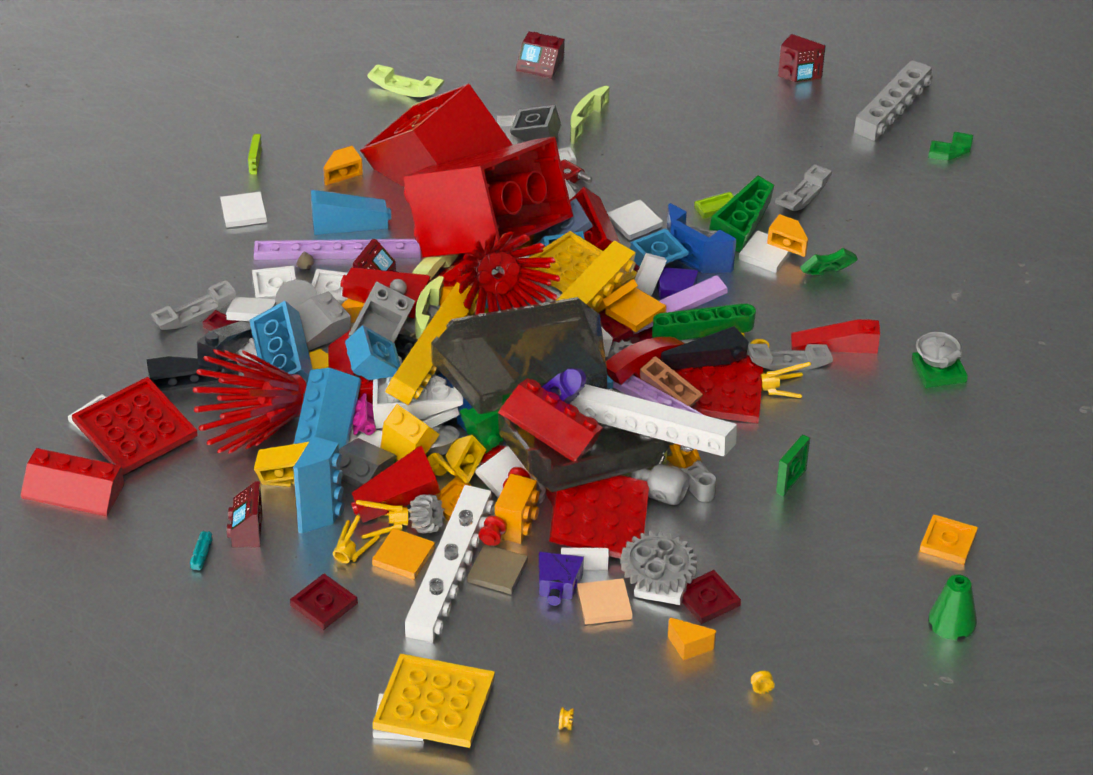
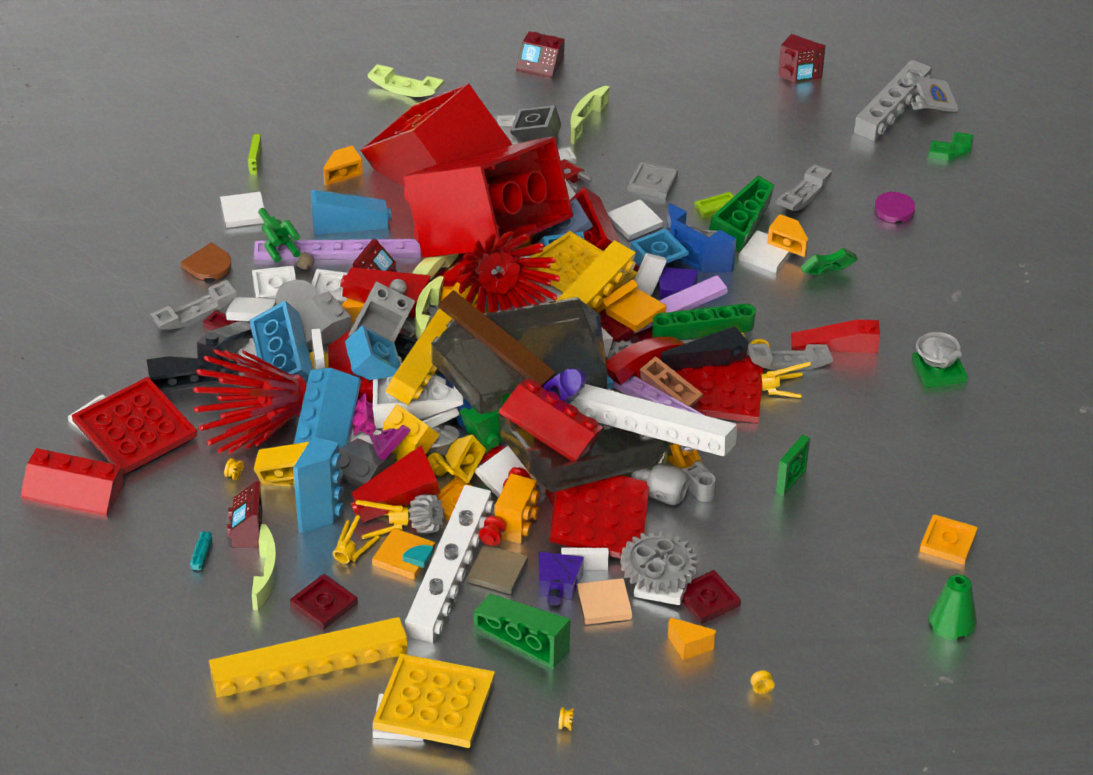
none -> dark orange tile [180,242,231,280]
none -> yellow brick [209,617,407,698]
none -> yellow bush [224,458,244,480]
none -> yellowish green slope [252,524,277,610]
none -> green plant [258,208,301,263]
none -> white tile [311,329,325,369]
none -> magenta tile [370,425,411,461]
none -> teal tile [402,545,434,568]
none -> reddish brown tile [438,290,556,387]
none -> green wedge [474,594,571,669]
none -> light grey tile [628,162,678,199]
none -> magenta tile [875,192,915,223]
none -> light grey flag [902,72,959,112]

